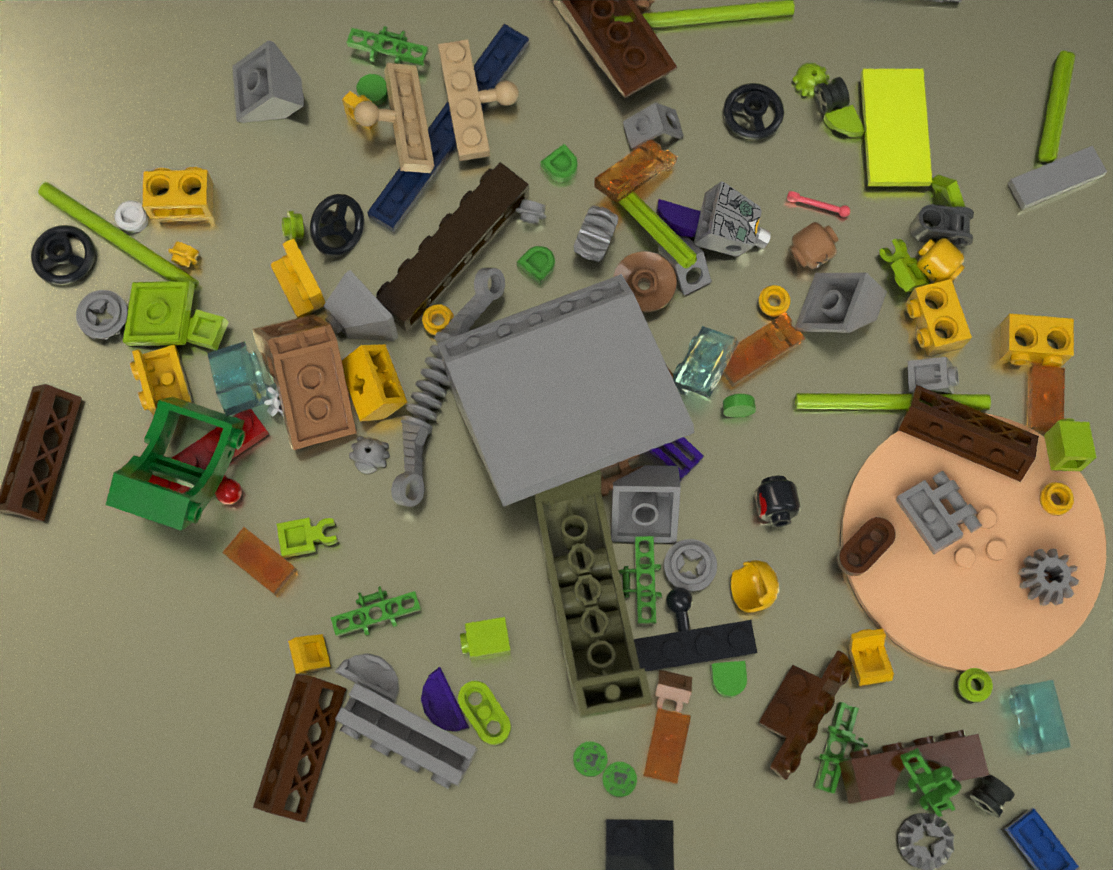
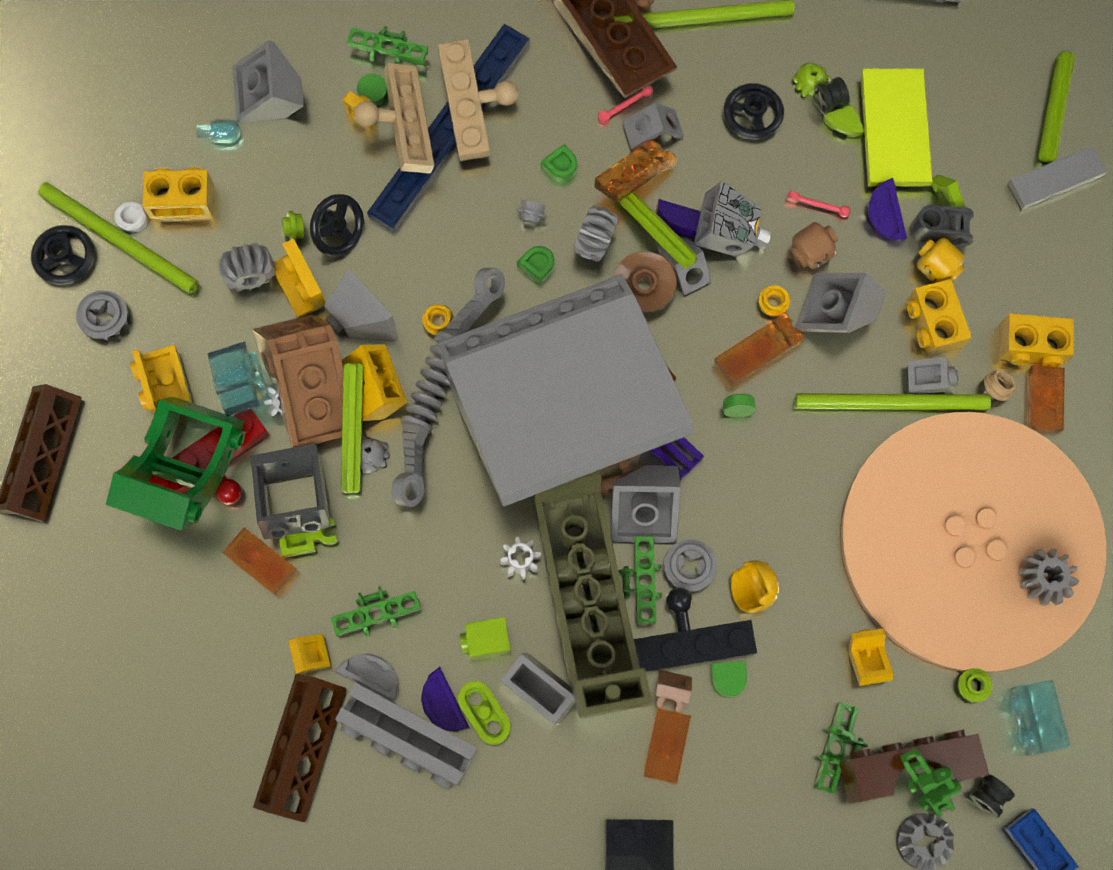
lime tile [123,281,195,346] -> none
yellow plate [168,241,199,268] -> none
lime plate [186,309,229,351] -> none
dark brown brick [376,162,529,332] -> none
bright green tile [573,741,608,777] -> none
bright green tile [602,762,637,797] -> none
clear light blue bracket [673,326,739,398] -> none
black head [755,475,801,527] -> none
reddish brown bracket [759,650,852,780] -> none
reddish brown plate [837,517,896,576] -> none
lime plate [879,239,930,292] -> none
light grey plate [896,471,982,555] -> none
reddish brown fence [898,385,1039,482] -> none
yellow plate [1040,482,1074,515] -> none
lime brick [1044,418,1097,471] -> none
none -> clear light blue cylinder [197,119,241,144]
none -> light grey gear [219,243,275,291]
none -> dark grey window [251,443,330,540]
none -> lime axle [341,363,363,494]
none -> white gear [500,537,541,580]
none -> light grey brick [501,653,575,725]
none -> coral hinge [598,85,653,124]
none -> dark purple tile [868,178,907,240]
none -> tan plate [984,370,1016,401]

